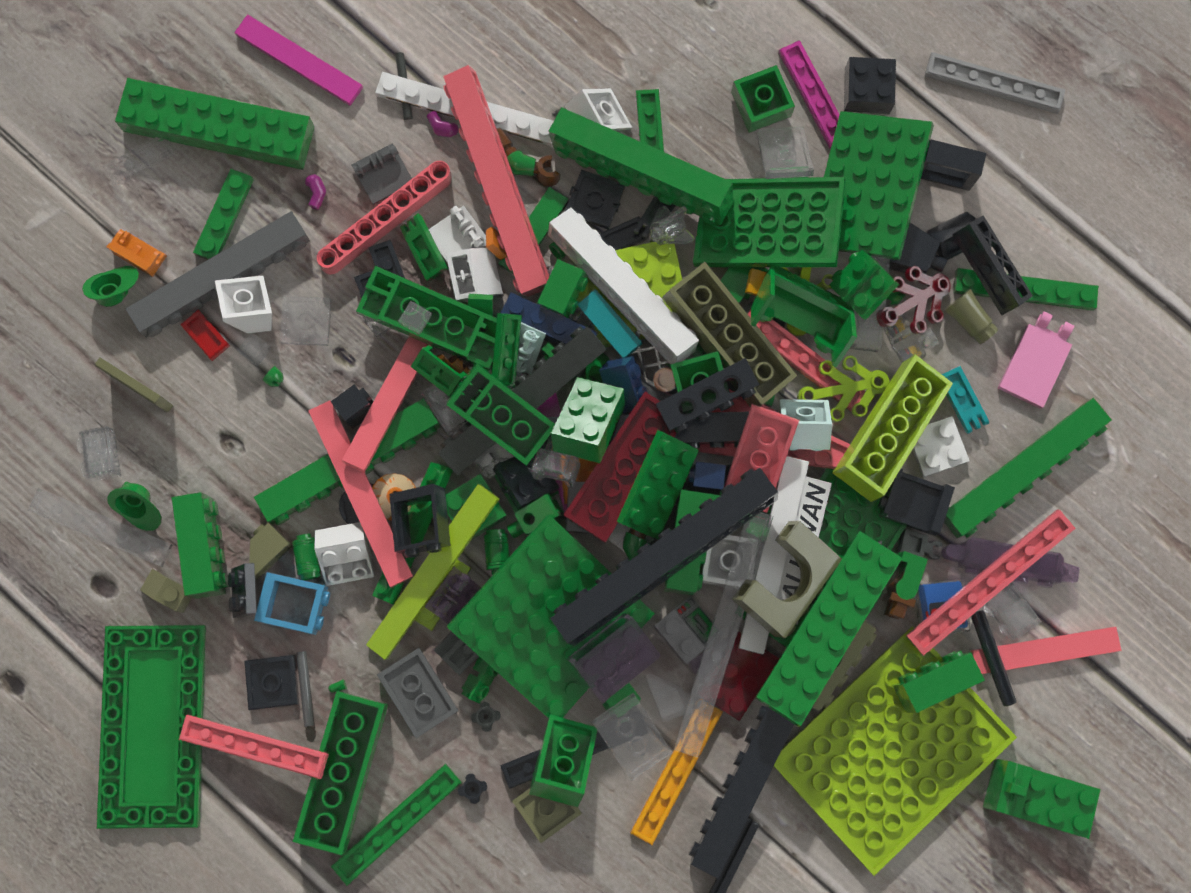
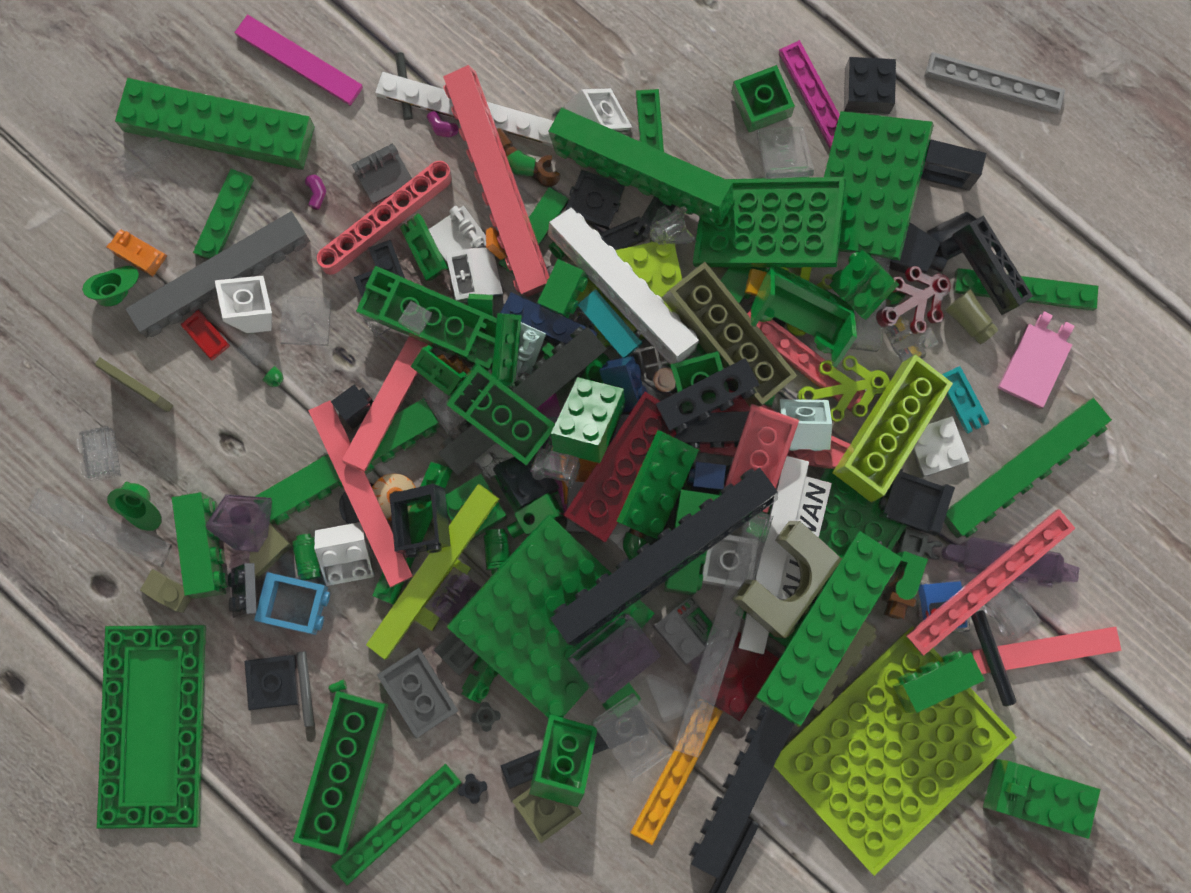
coral tile [179,715,329,779] -> none
none -> clear purple slope [206,494,272,552]

